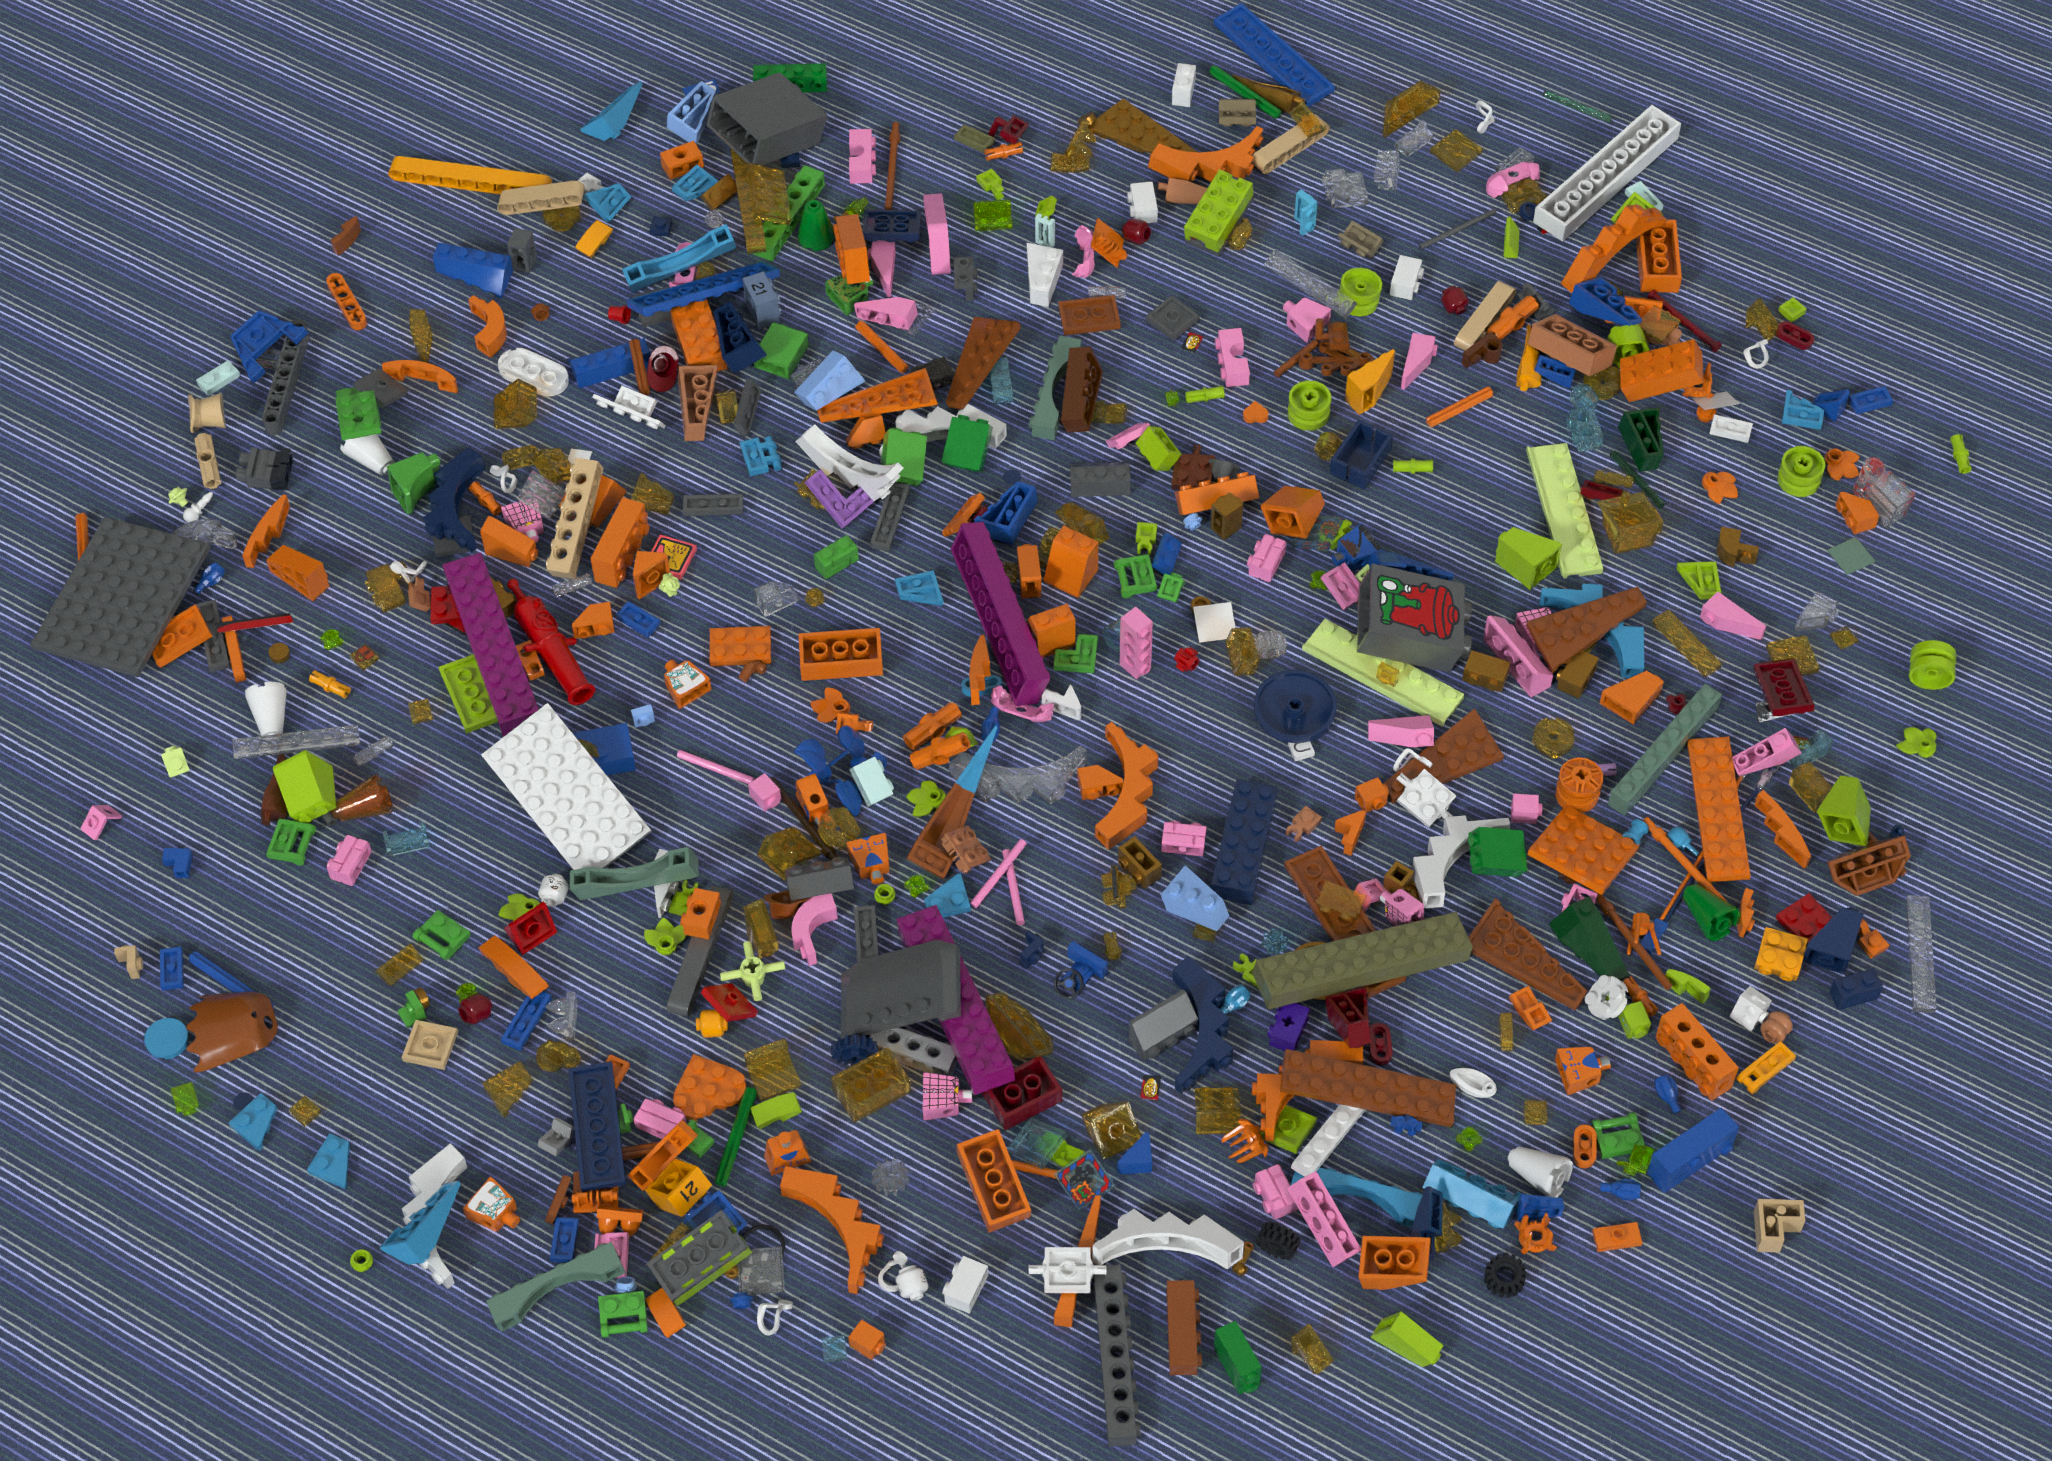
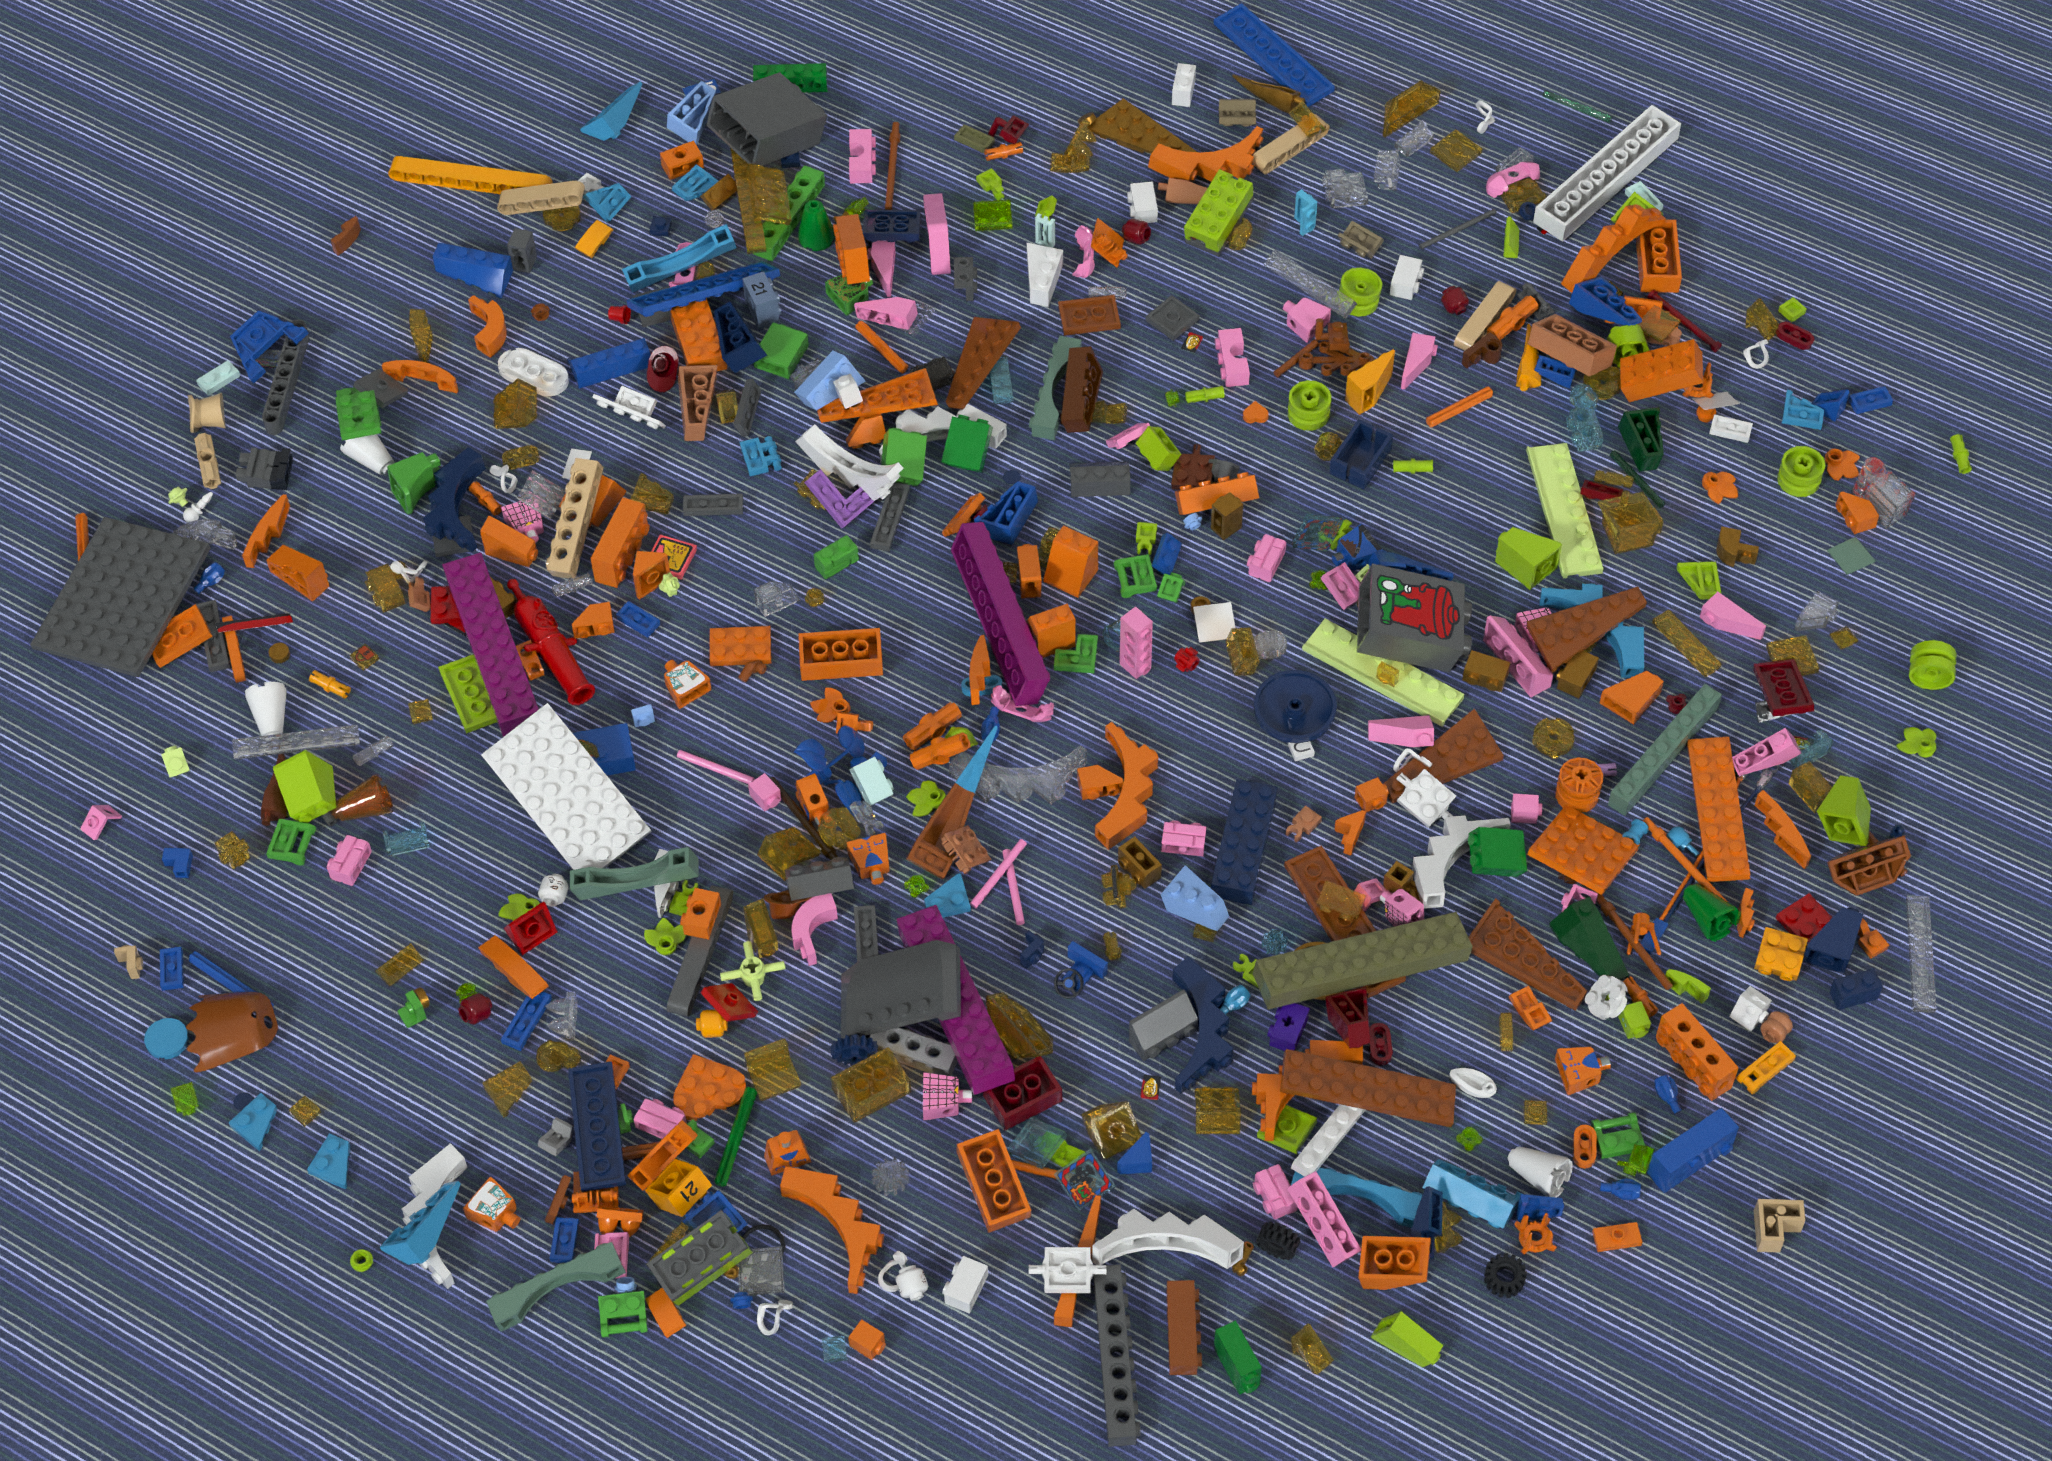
clear neon green plate [320,629,343,650] -> none
orange beam [326,273,367,330] -> none
tan plate [402,1020,458,1070] -> none
bright green plate [412,910,471,960] -> none
clear yellow bracket [534,448,572,489] -> none
dark orange axle [629,339,650,396] -> none
lime slope [751,1092,802,1129] -> none
lime plate [874,884,896,905] -> none
dark azure wing [895,570,943,606] -> none
white slope [1042,685,1081,721] -> none
clear yellow slope [1055,502,1110,545] -> none
green axle [1209,65,1281,119] -> none
orange piece [1222,1119,1268,1163] -> none
orange slope [1261,486,1325,538] -> none
blue piece [1390,1115,1423,1136] -> none
none -> clear yellow brick [214,831,250,870]
none -> white brick [833,374,863,409]
none -> clear plate [849,801,884,836]

